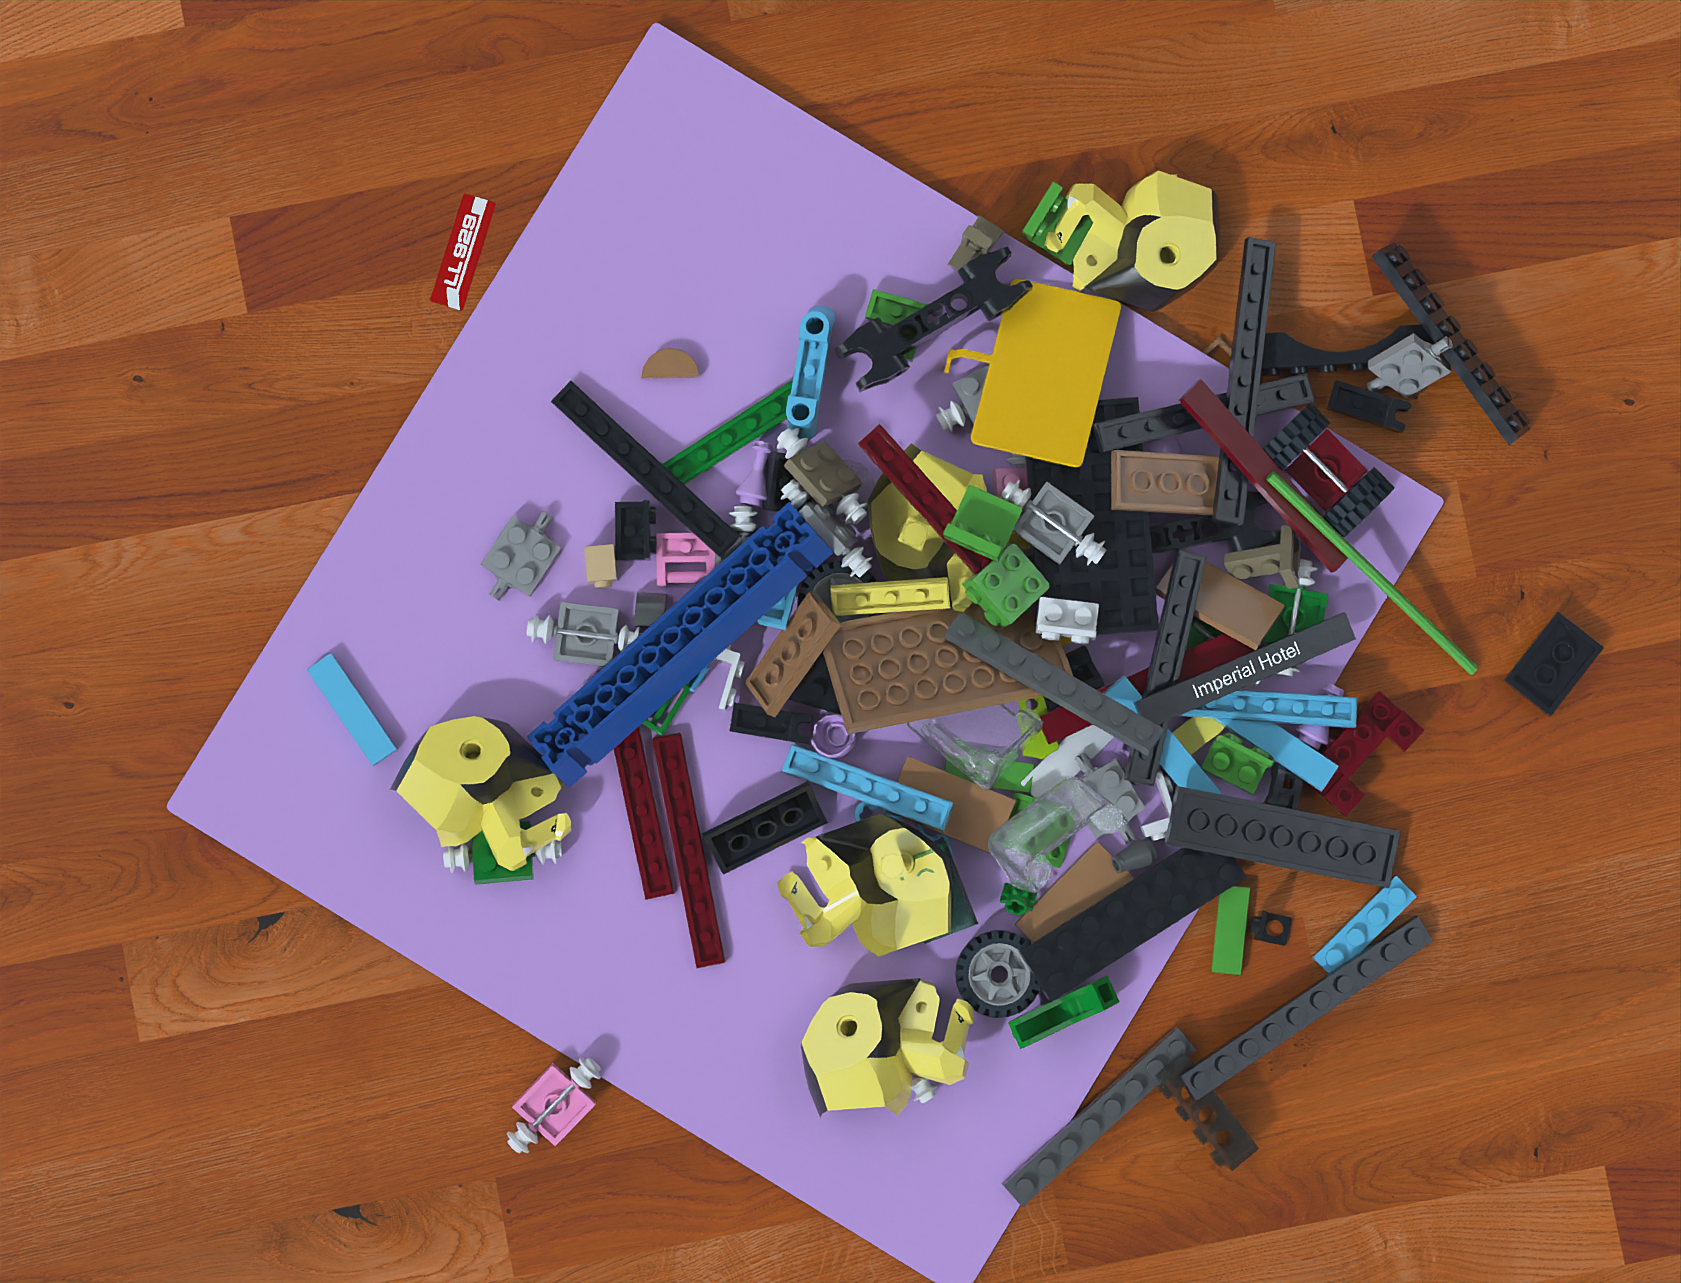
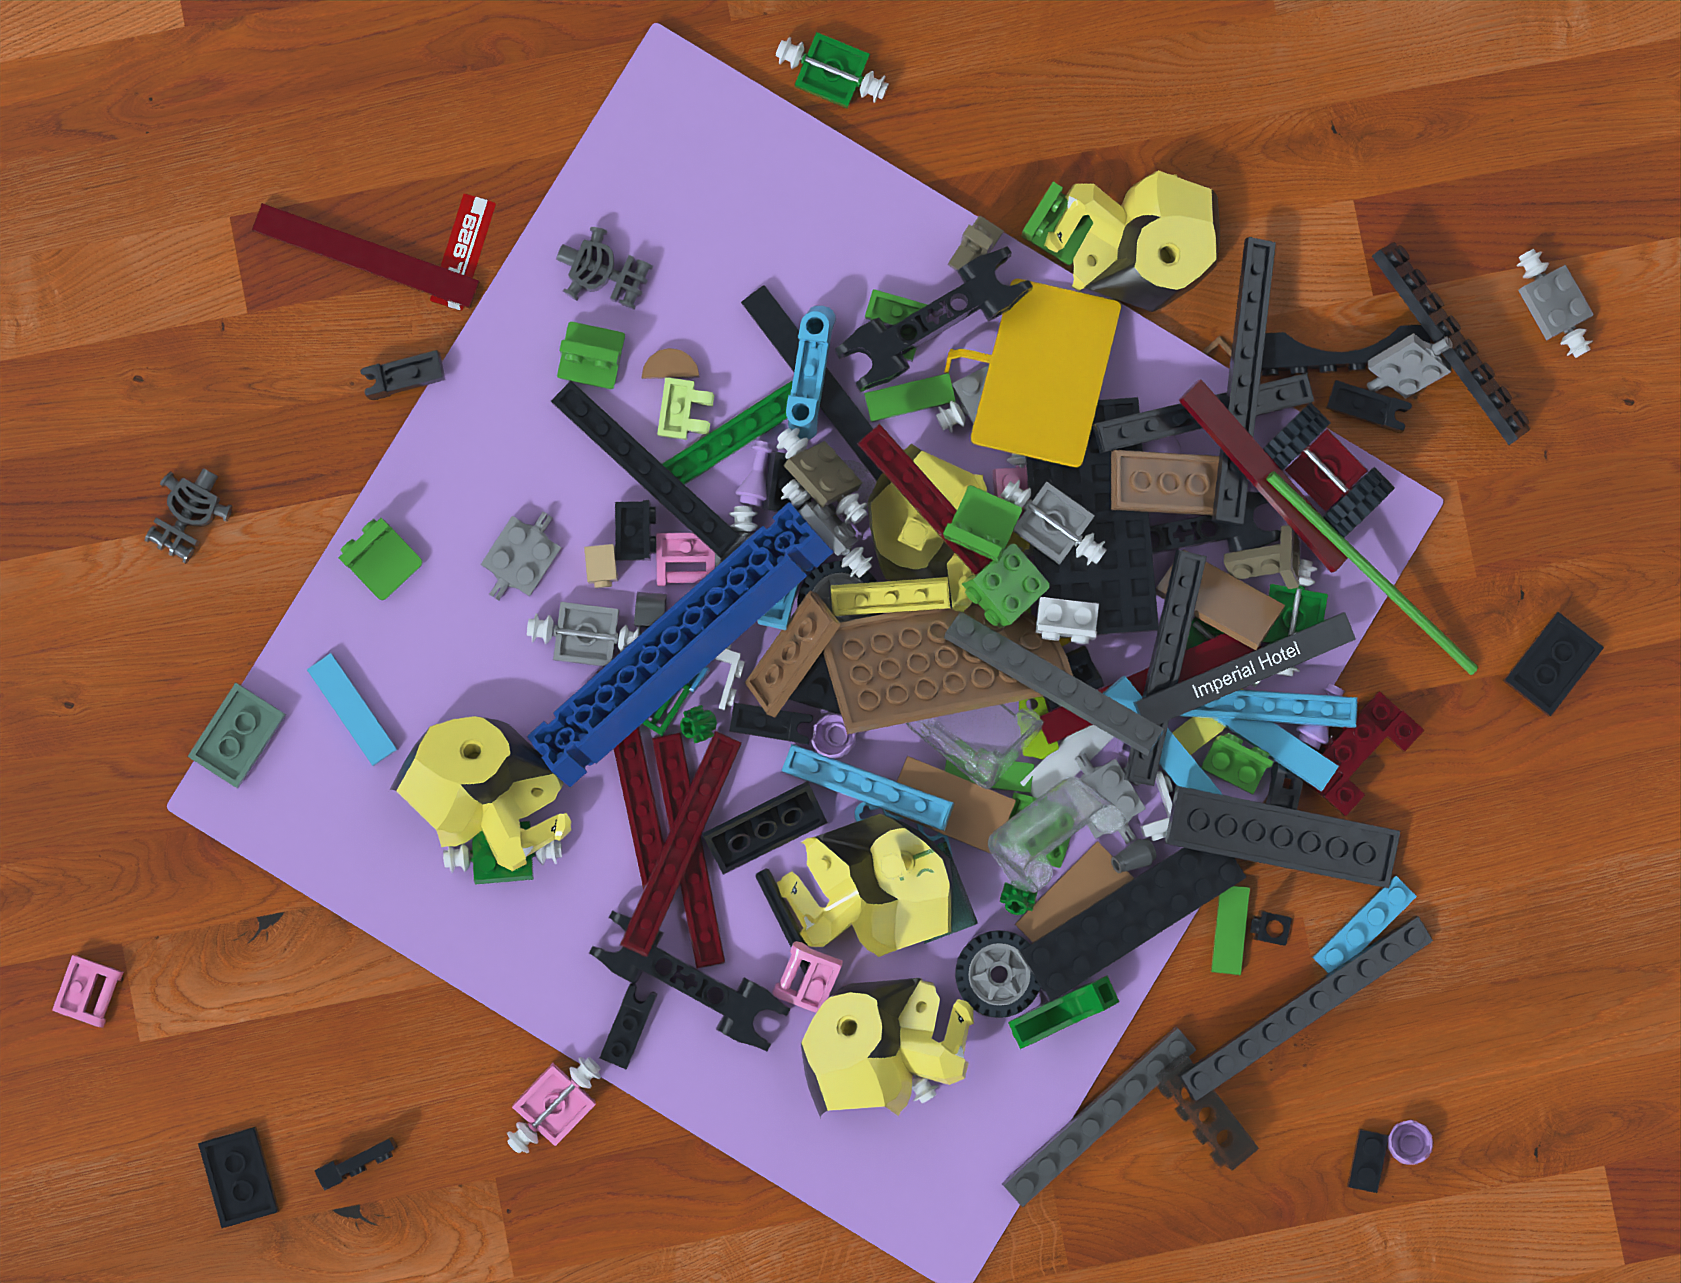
none -> bright pink plate [52,955,124,1028]
none -> dark grey piece [144,468,232,564]
none -> sand green plate [187,683,286,788]
none -> black tile [198,1126,279,1228]
none -> dark red tile [252,203,480,309]
none -> black plate [314,1137,397,1191]
none -> bright green bracket [338,518,423,600]
none -> black plate [360,350,446,400]
none -> dark grey piece [556,227,653,310]
none -> bright green bracket [557,322,625,390]
none -> black piece [589,910,791,1052]
none -> black plate [599,983,658,1069]
none -> dark red tile [619,731,742,957]
none -> yellowish green plate [657,377,715,440]
none -> green gear [680,705,717,743]
none -> black tile [741,285,883,482]
none -> black axle [755,869,810,975]
none -> bright pink plate [772,941,843,1013]
none -> green plate [776,32,889,109]
none -> bright green tile [864,373,956,422]
none -> black plate [1347,1129,1389,1193]
none -> lavender hair [1388,1120,1433,1165]
none -> light grey plate [1516,249,1594,358]

